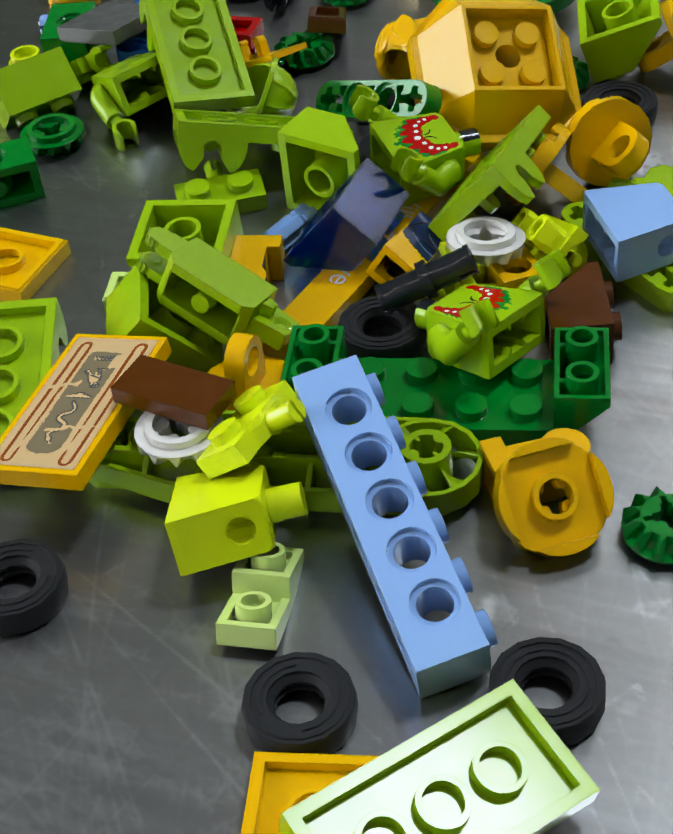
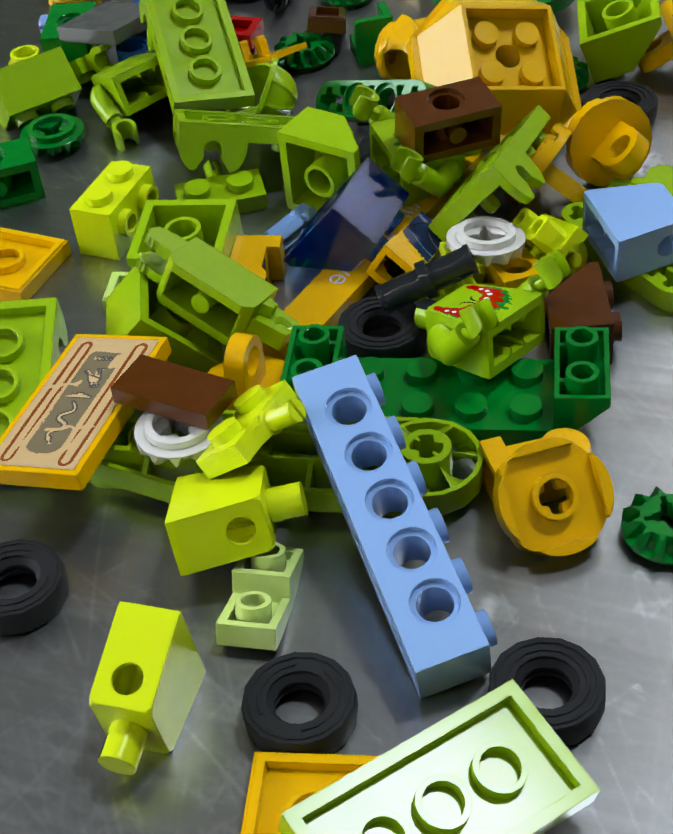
none -> neon yellow brick [69,160,159,261]
none -> neon yellow torso [89,601,206,775]
none -> green panel [349,1,393,66]
none -> reddish brown brick [395,76,502,163]

